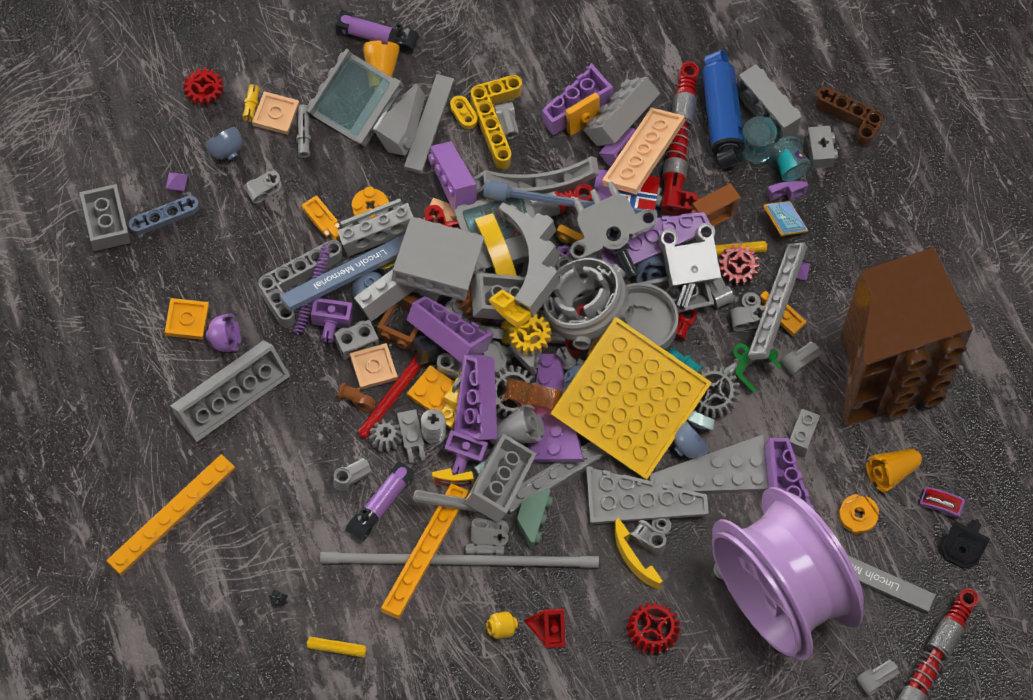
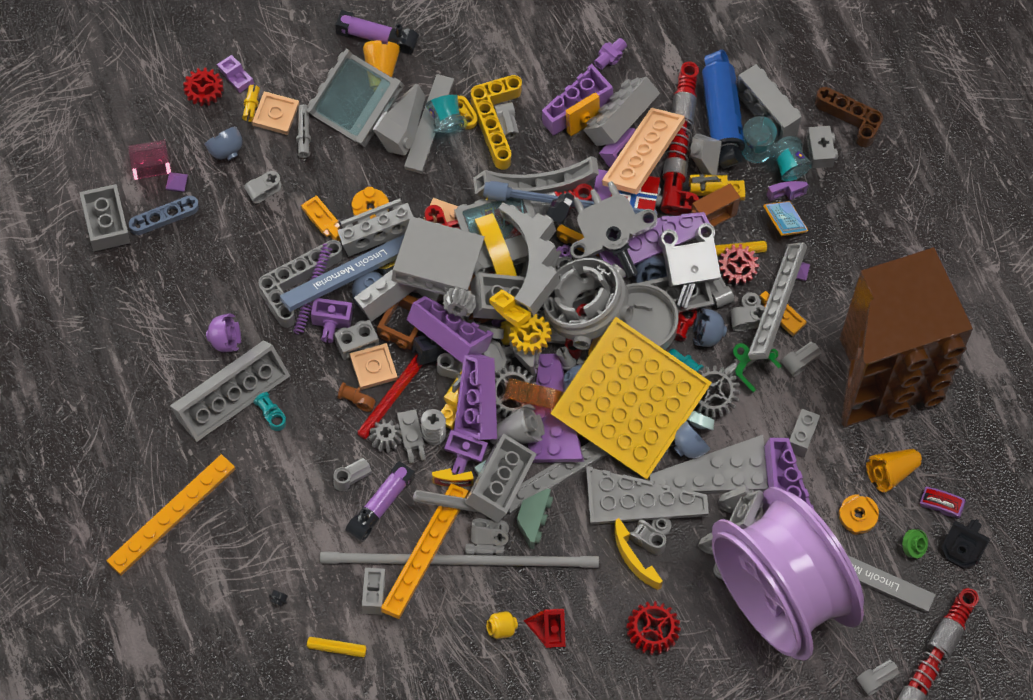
light orange plate [164,298,209,340] -> none
light orange plate [407,365,454,411] -> none
medium lavender wedge [428,141,477,213] -> none
none -> clear pink slope [128,140,171,180]
none -> medium lavender slope [217,55,254,93]
none -> teal connector [254,392,286,431]
none -> light grey brick [362,568,385,615]
none -> hat [425,95,468,133]
none -> light grey gear [443,286,476,318]
none -> black rock [546,192,574,224]
none -> medium lavender axle [594,38,627,70]
none -> yellow plate [689,174,745,200]
none -> light grey slope [690,134,722,175]
none -> sand blue cylinder [693,308,727,347]
none -> light grey plate [698,485,764,555]
none -> bright green plate [902,529,928,558]

